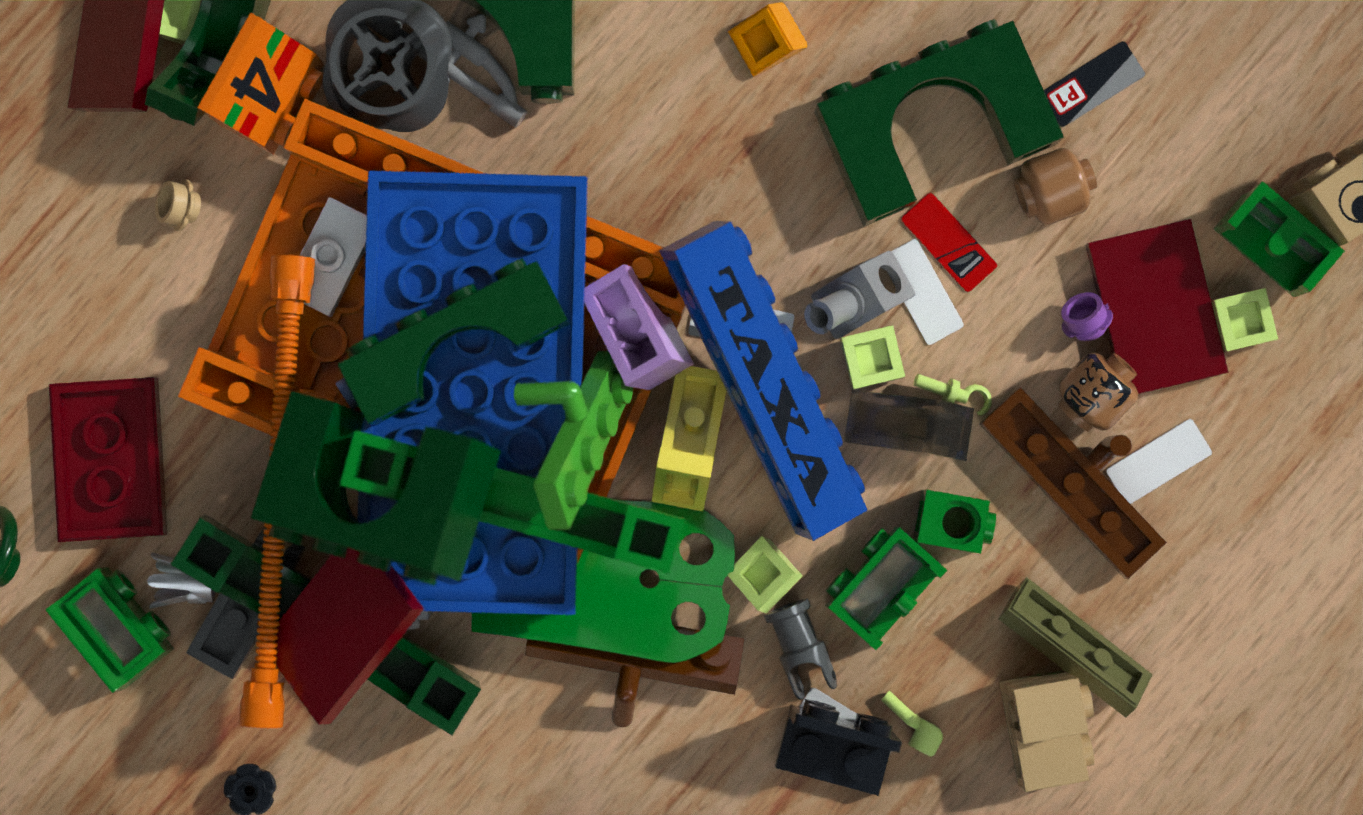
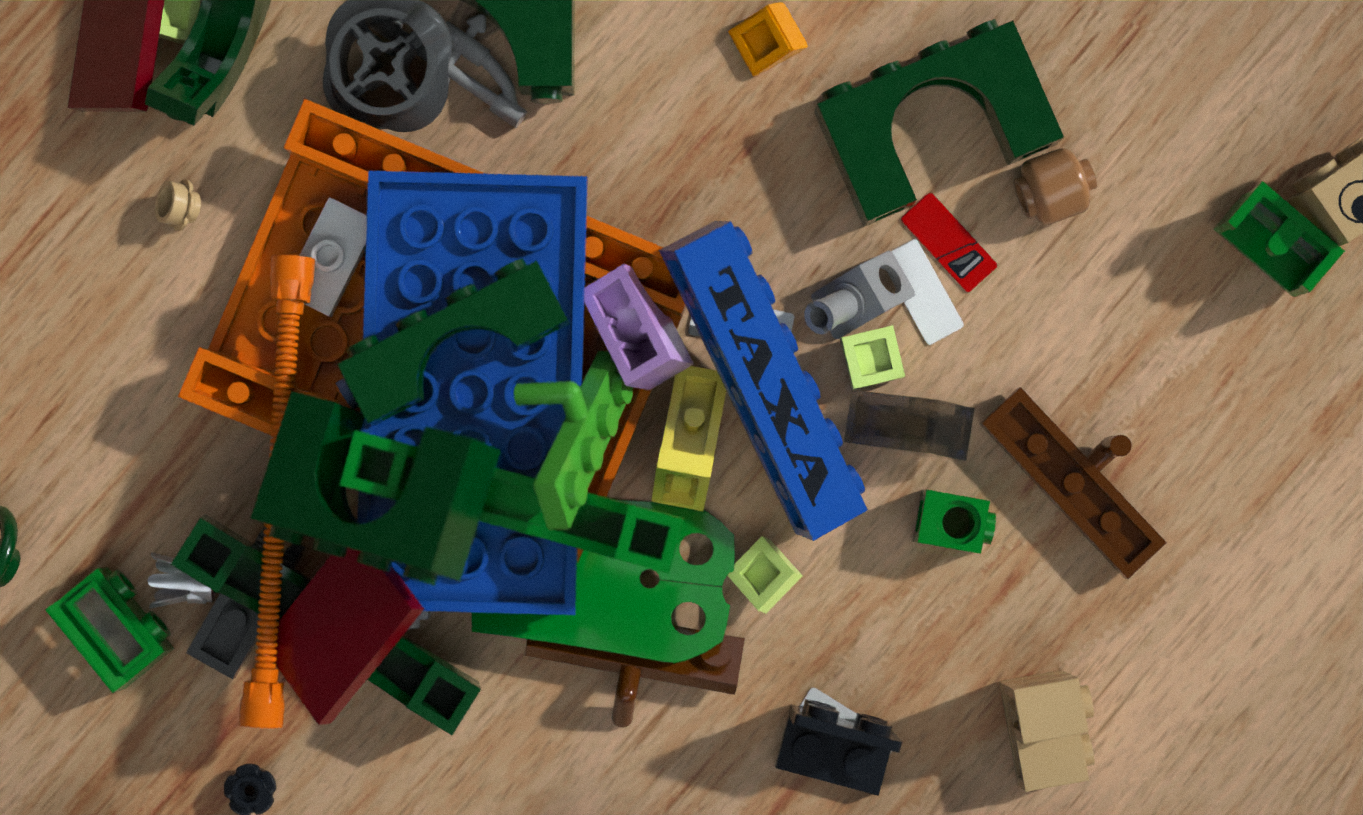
dark red tile [49,377,167,542] -> none
orange slope [198,12,324,155] -> none
dark grey piece [764,598,837,700] -> none
green window [825,527,947,650] -> none
yellowish green hand [881,691,943,757] -> none
yellowish green hand [913,374,992,416] -> none
olive tile [998,577,1153,717] -> none
sticker [1044,41,1145,127] -> none
medium nougat head [1058,353,1139,432] -> none
medium lavender plate [1061,292,1113,341] -> none
dark red tile [1085,219,1229,394] -> none
white sticker [1106,419,1212,504] -> none
yellowish green plate [1211,288,1278,352] -> none

